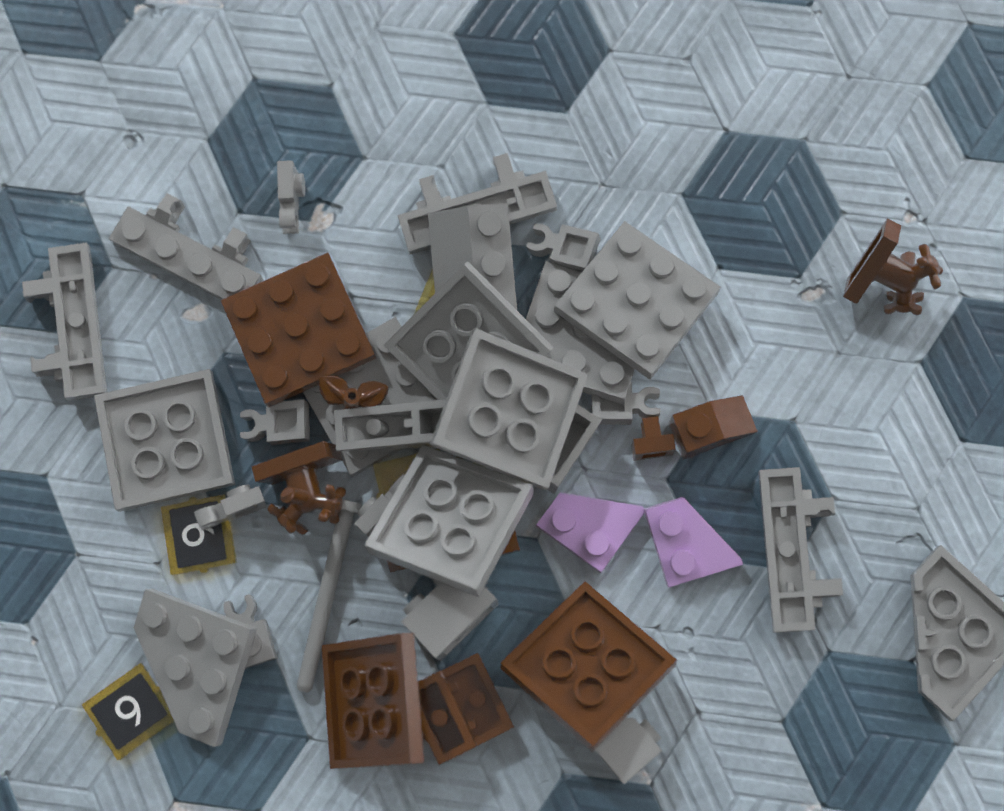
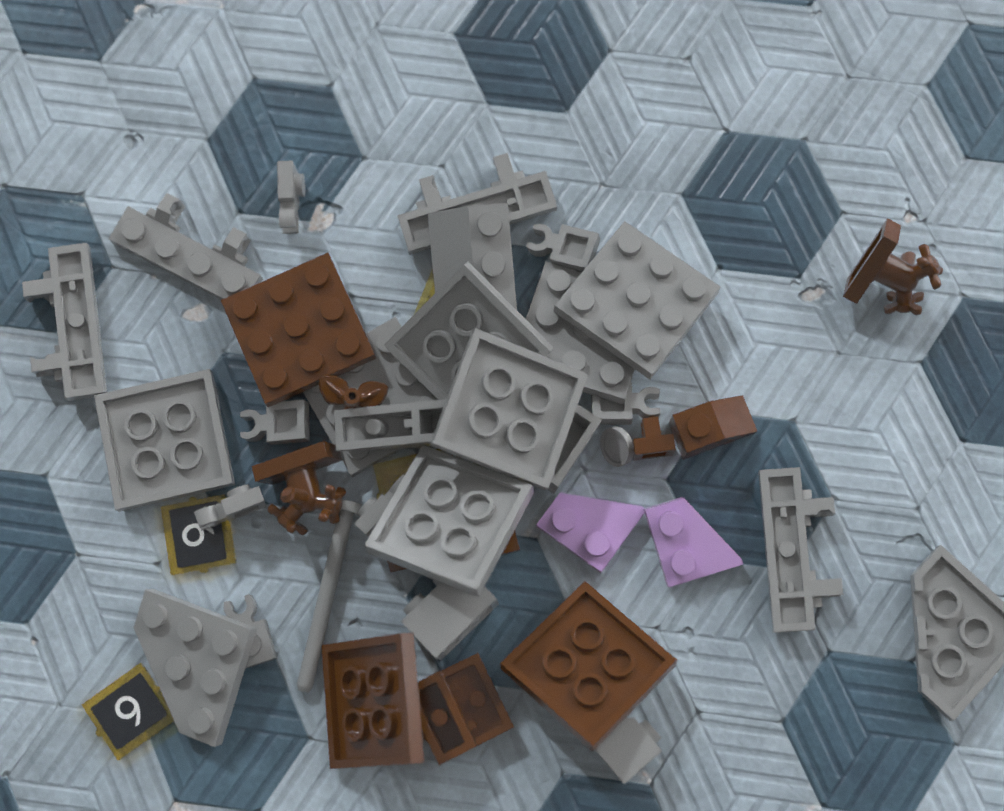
none -> light grey piece [600,426,634,467]

